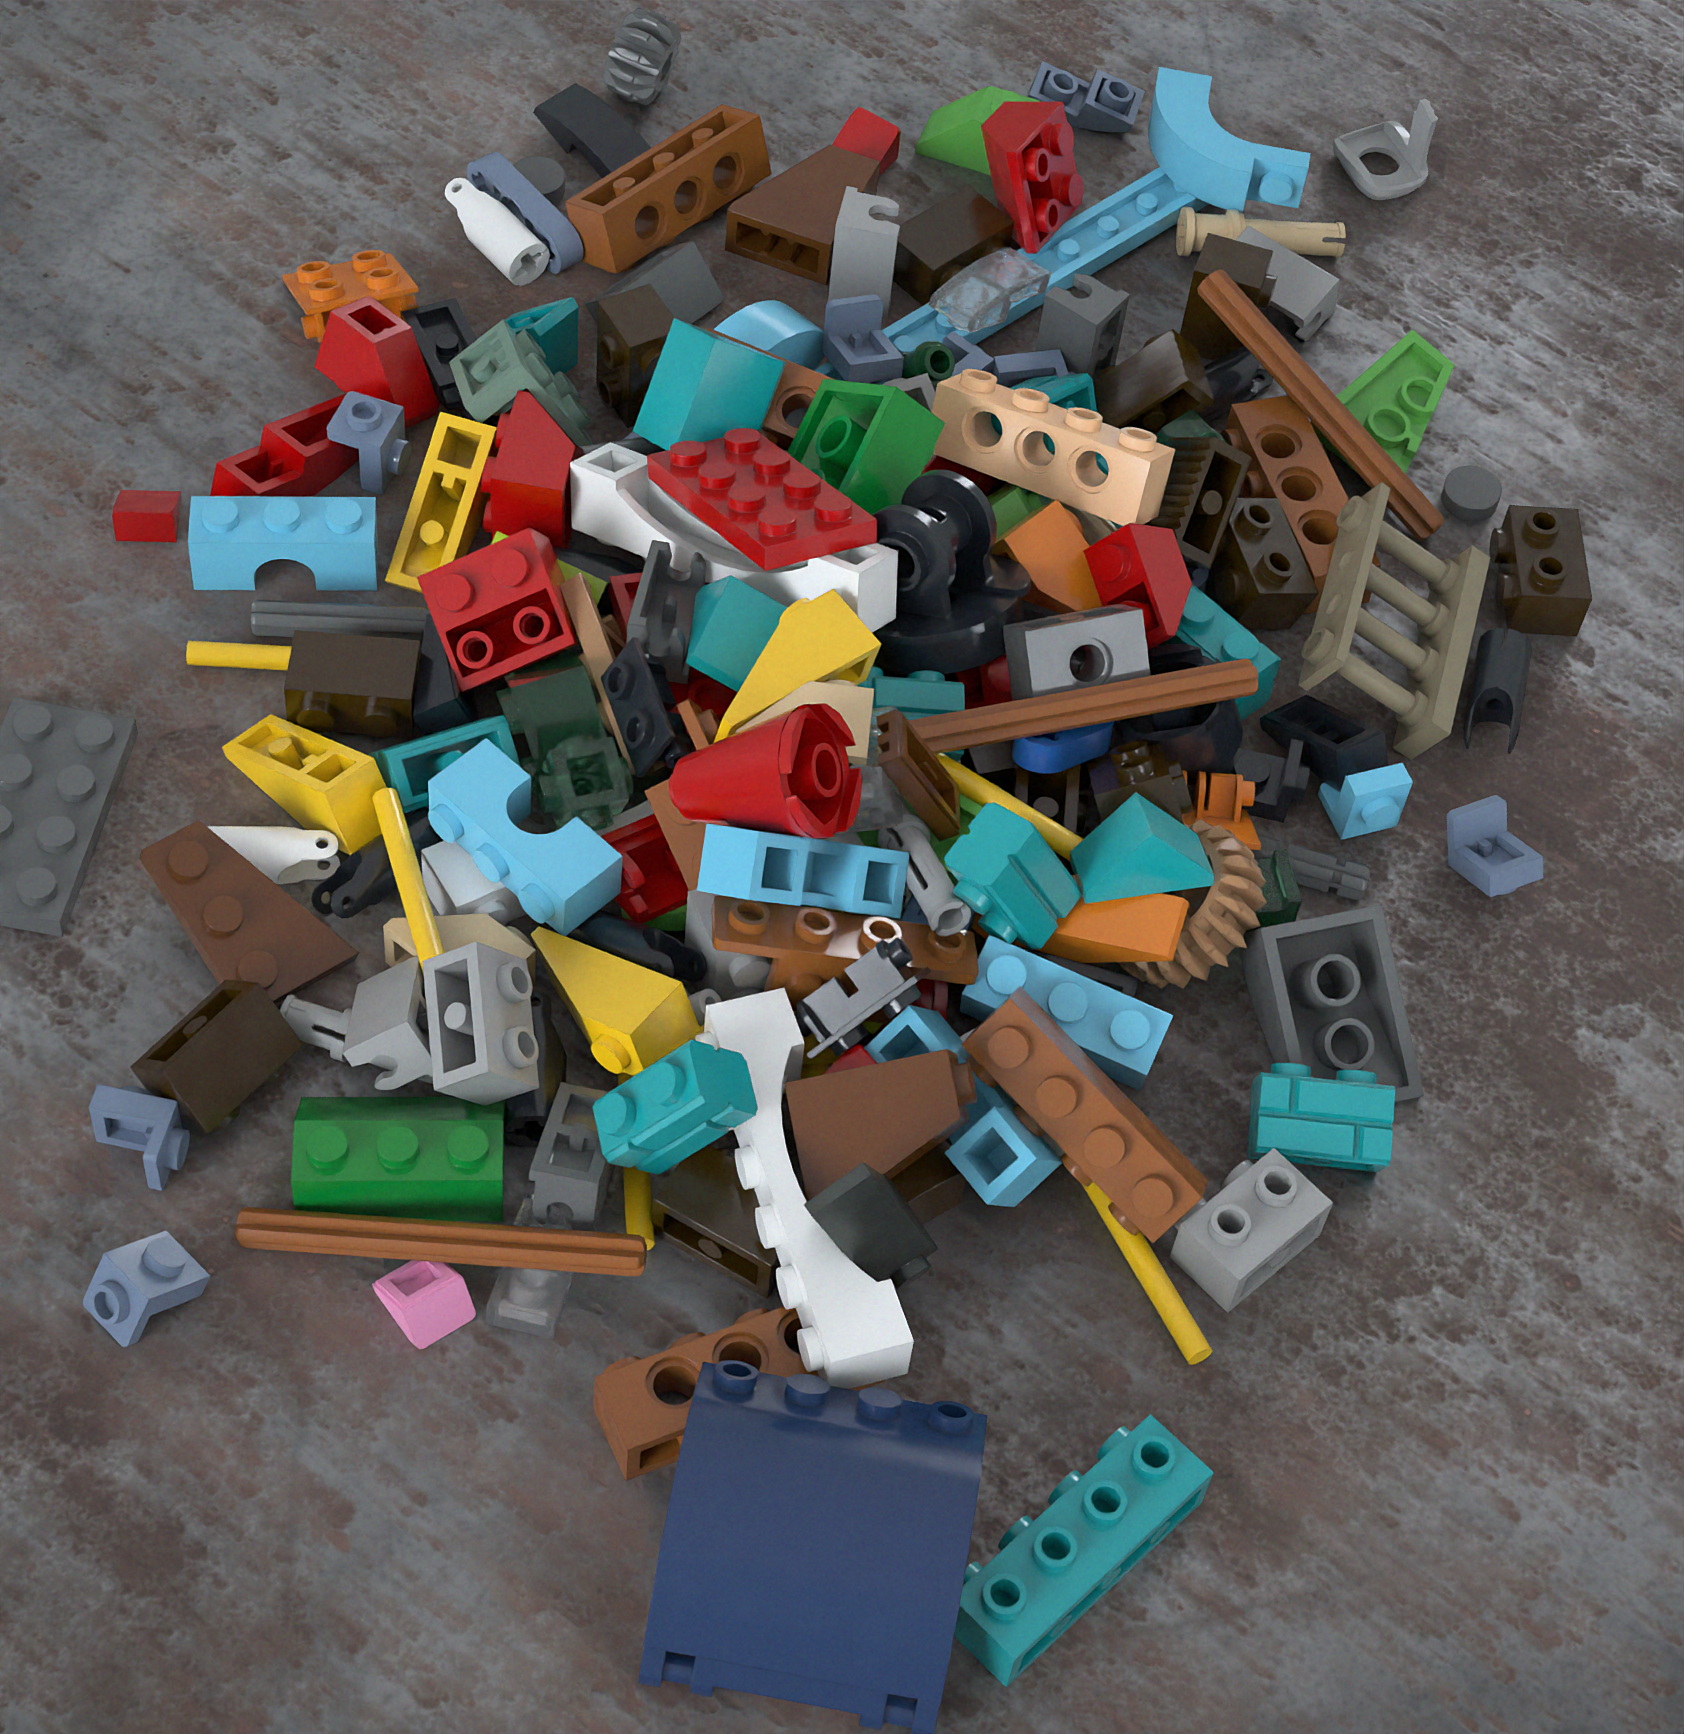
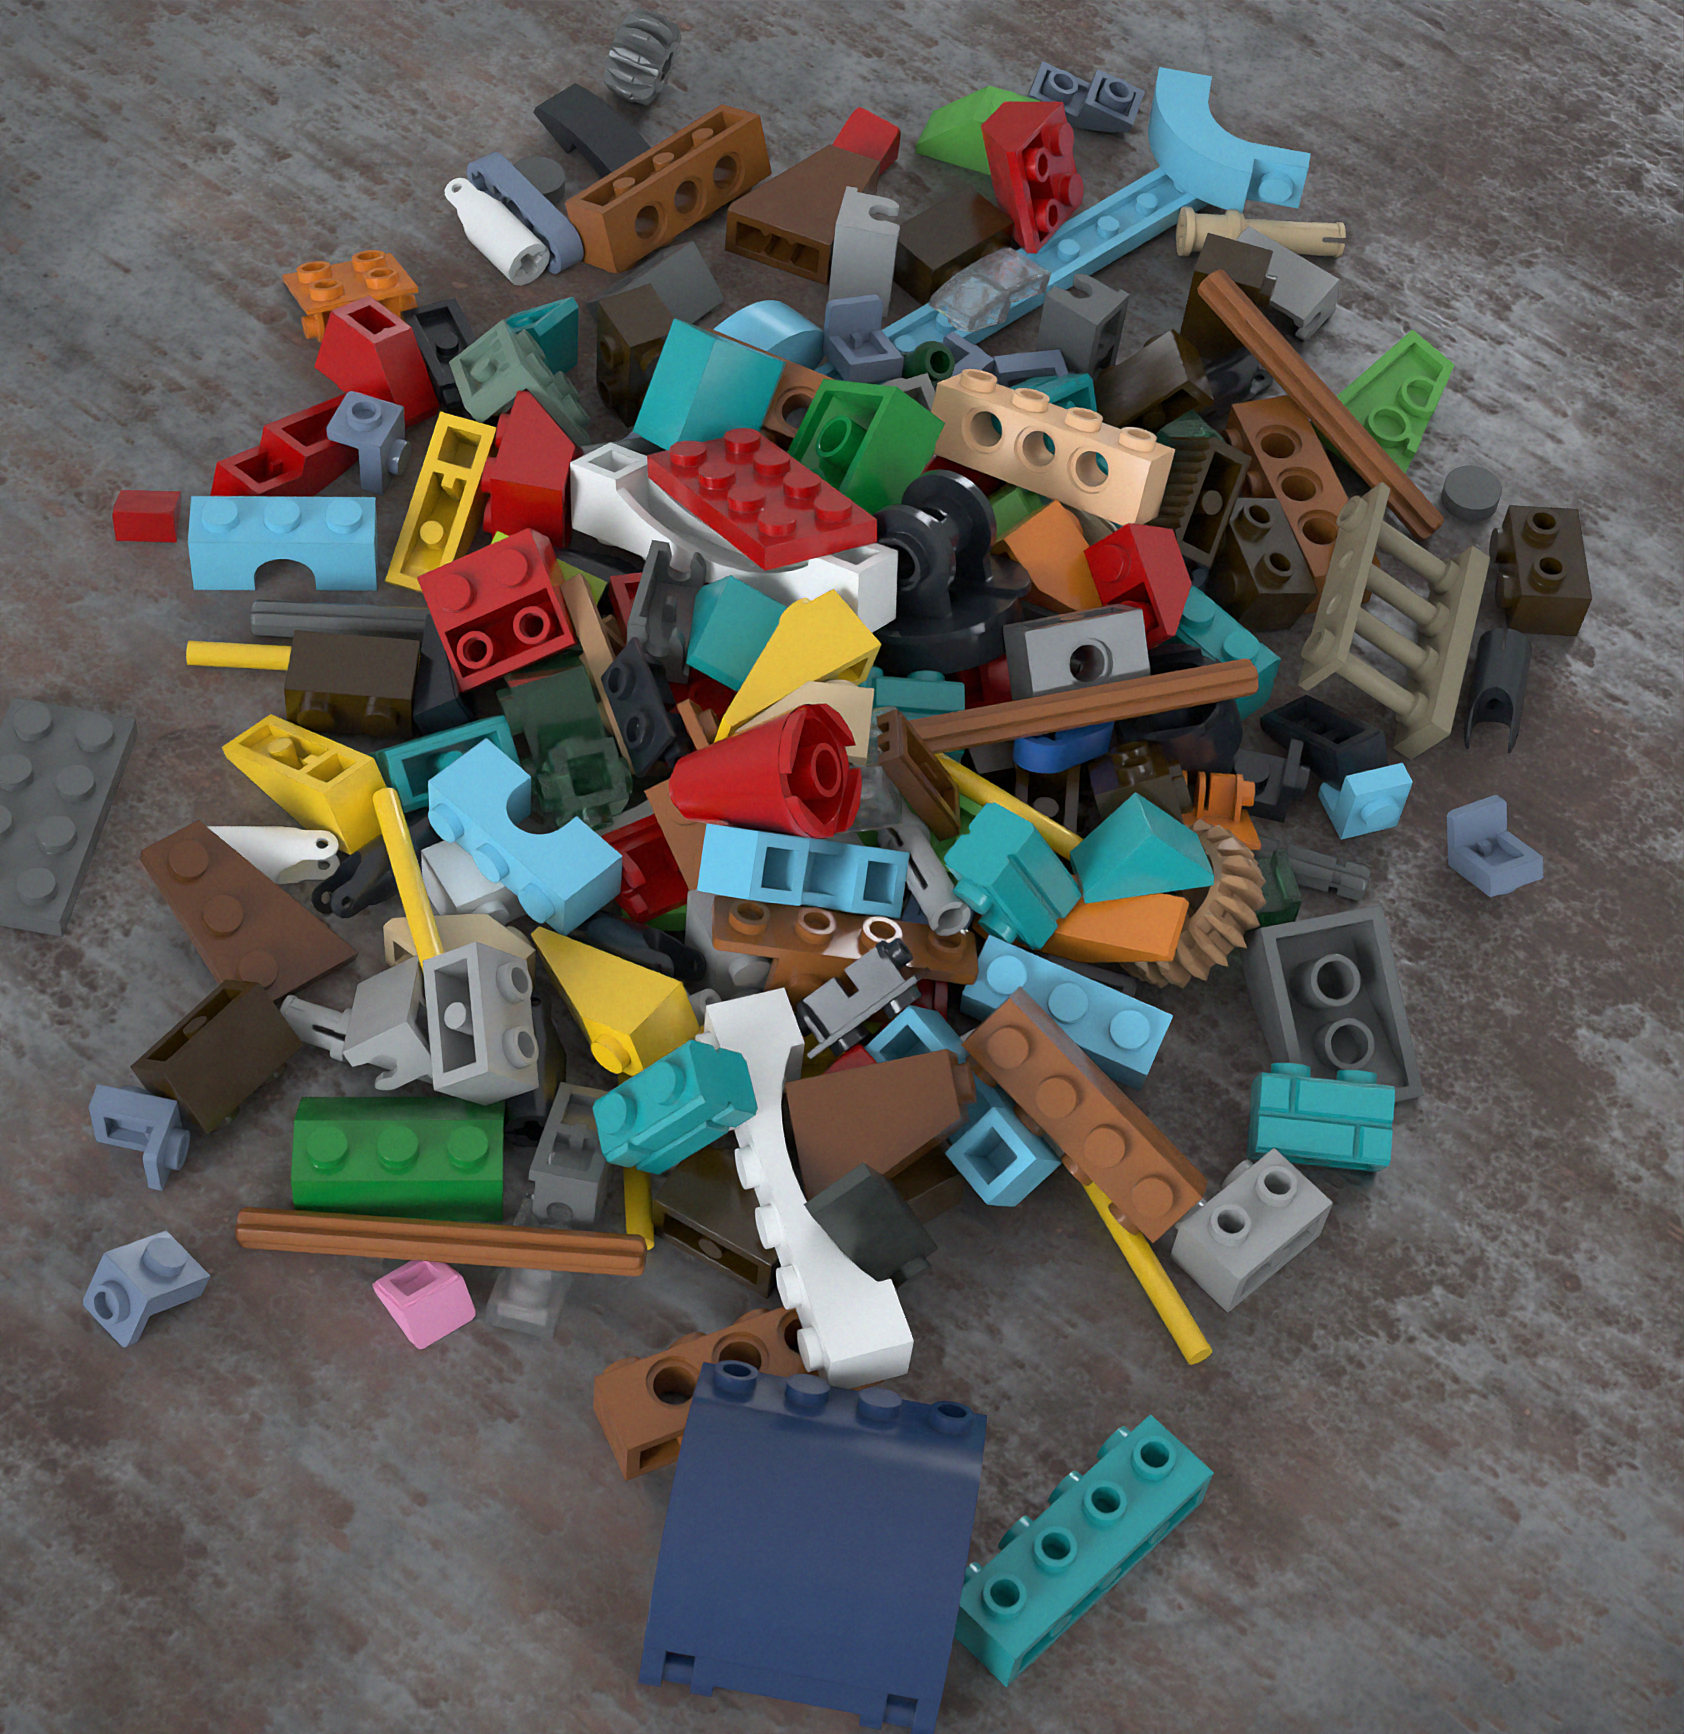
light grey piece [1333,99,1438,200] -> none

